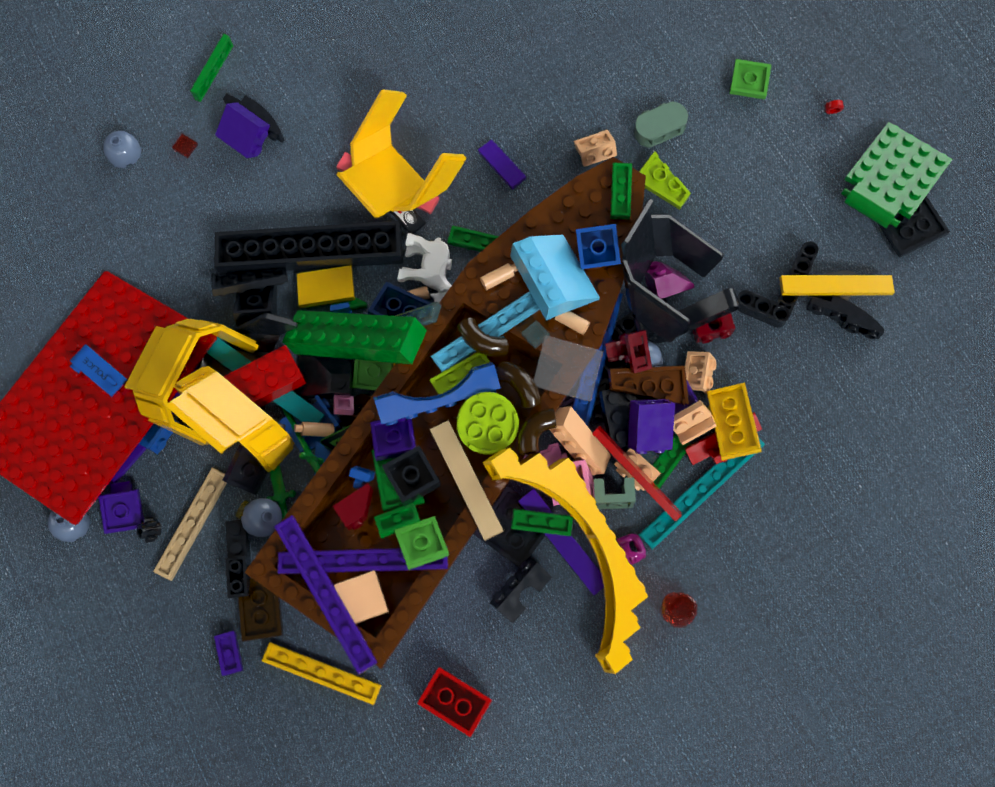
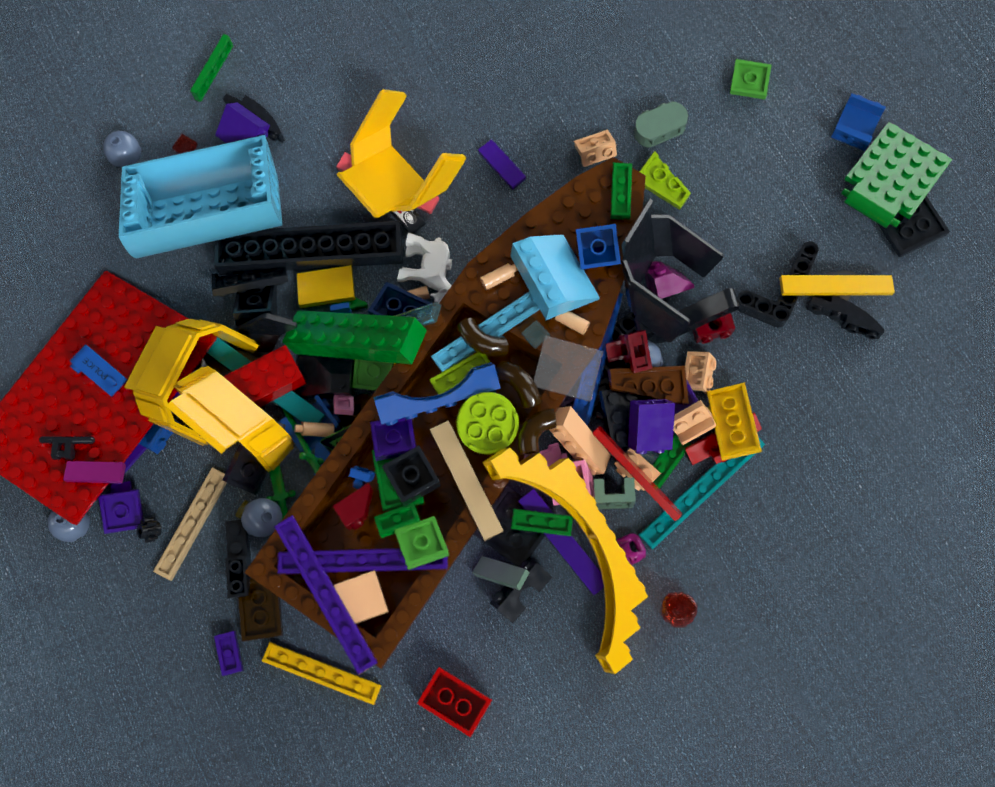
green tile [447,225,499,252] -> none
red tile [824,100,844,114] -> none
none -> black piece [39,436,95,460]
none -> magenta tile [63,461,126,484]
none -> medium azure slope [118,135,283,258]
none -> sand green tile [472,556,529,590]
none -> blue panel [831,93,886,151]

